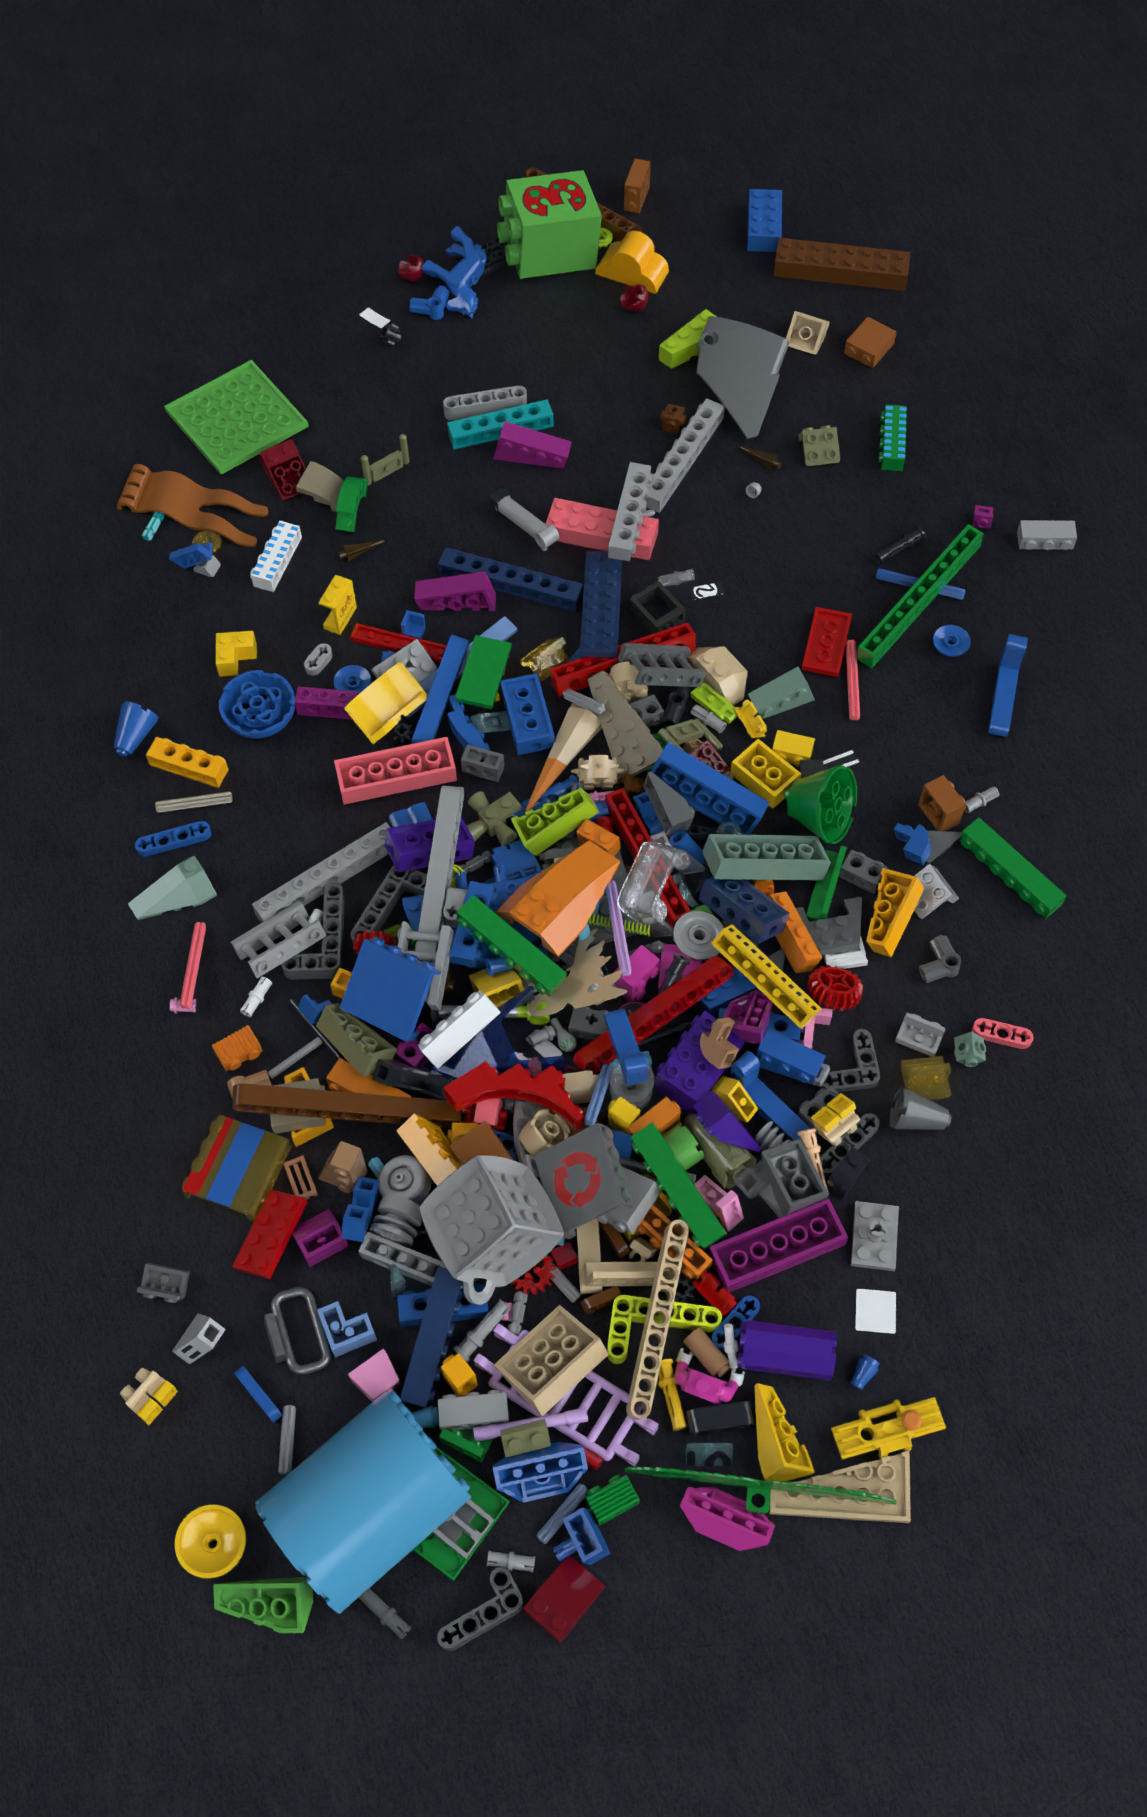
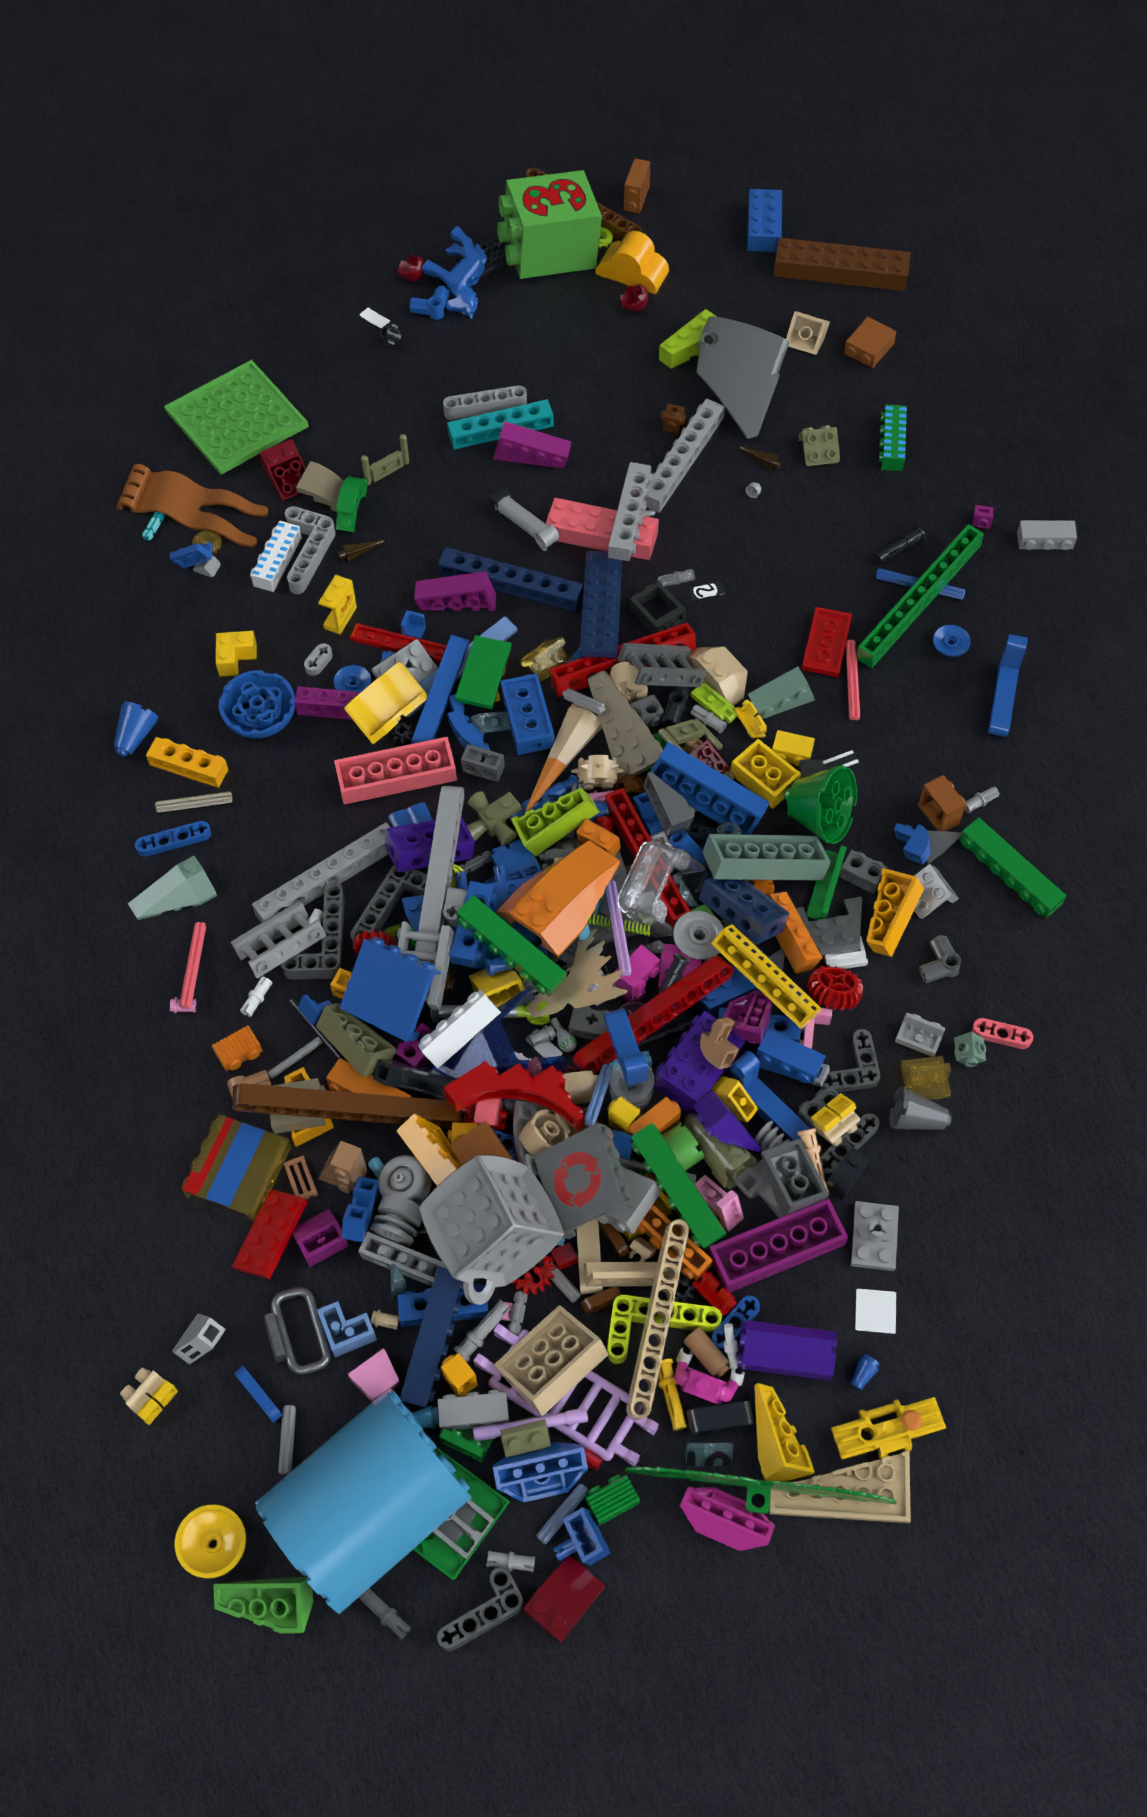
dark grey bracket [137,1263,190,1303] -> none
none -> light grey beam [285,506,335,594]
none -> tan pin [371,1310,399,1330]

